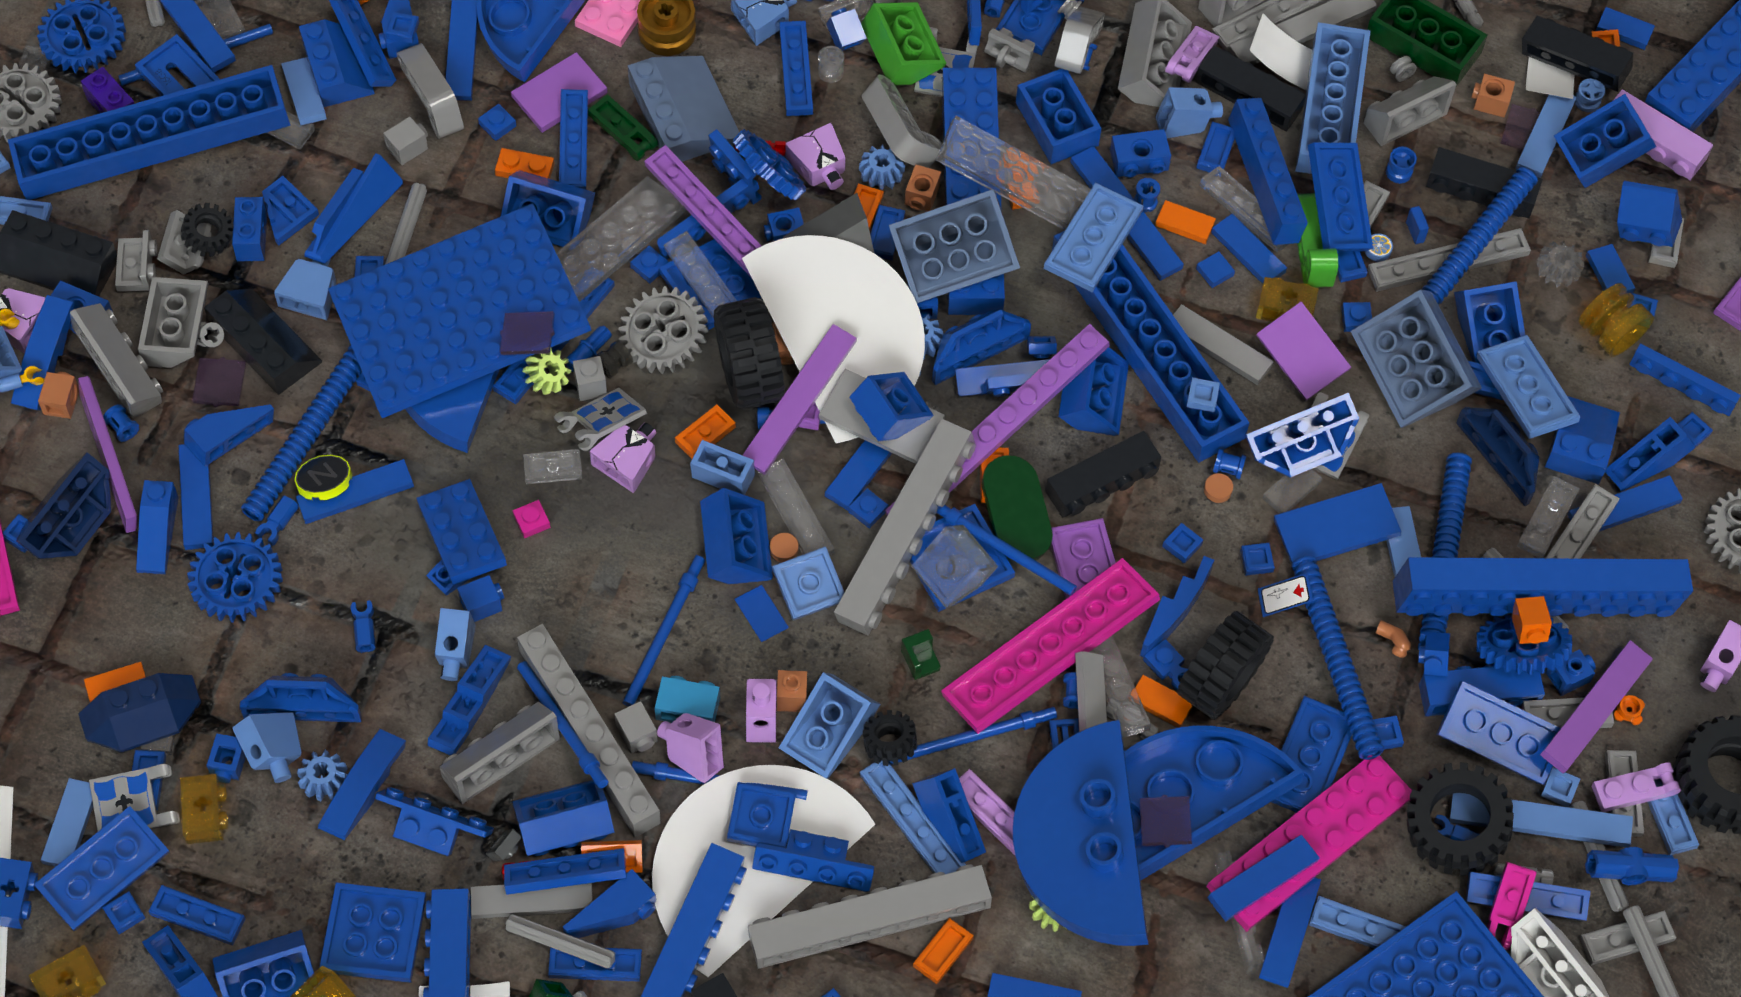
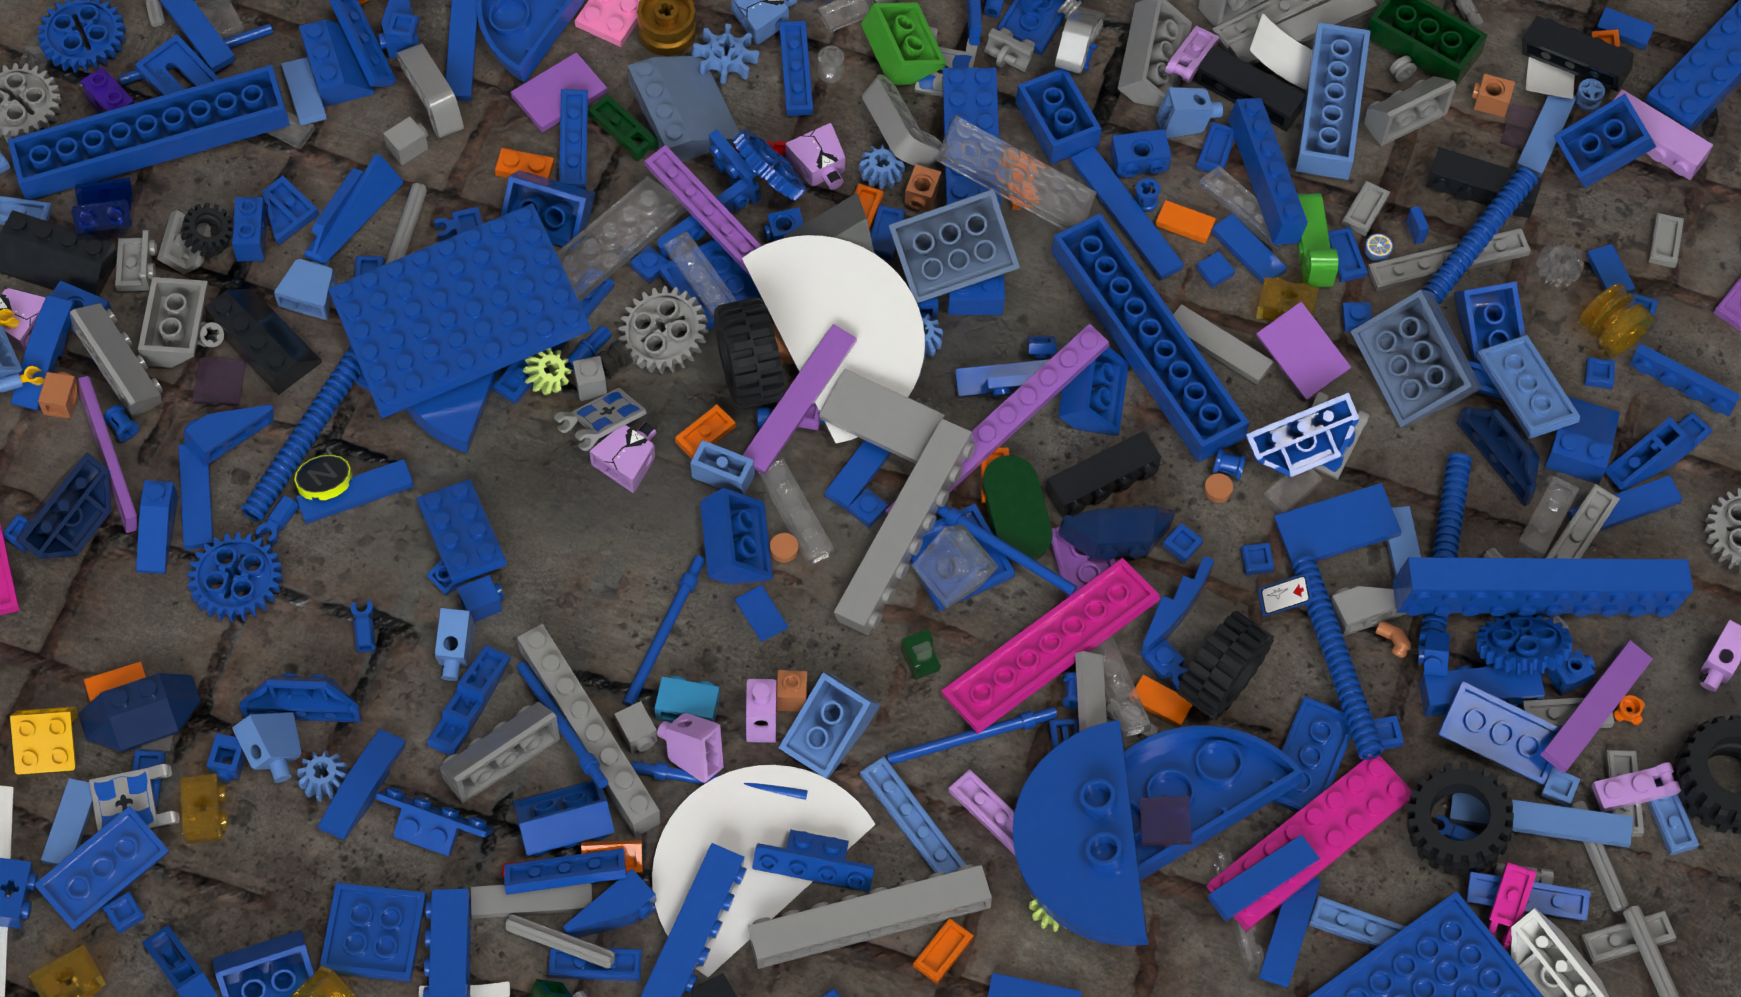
blue tile [148,885,246,946] -> none
blue plate [478,104,516,141] -> none
dark grey plate [485,829,521,861] -> none
clear purple piece [500,311,555,355] -> none
dark pink plate [512,500,551,539] -> none
clear plate [523,449,582,484] -> none
blue plate [727,782,796,848] -> none
medium blue tile [772,546,845,621] -> none
brick [826,8,866,52] -> none
blue slope [849,372,934,442] -> none
black tyre [863,710,917,766] -> none
blue slope [912,768,986,863] -> none
blue wedge [932,310,1031,385] -> none
medium blue tile [1044,183,1144,292] -> none
medium blue plate [1186,377,1220,412] -> none
blue plate [1308,142,1373,251] -> none
blue wheel [1386,146,1417,184] -> none
orange brick [1512,596,1552,644] -> none
blue piece [1585,847,1679,885] -> none
blue slope [1617,181,1682,247] -> none
none -> yellow bracket [10,706,77,774]
none -> clear blue panel [71,177,135,234]
none -> blue plate [434,207,483,241]
none -> medium blue gear [692,24,759,84]
none -> dark blue wedge [1058,506,1175,560]
none -> light grey slope [1330,586,1407,636]
none -> blue tile [1584,357,1615,389]

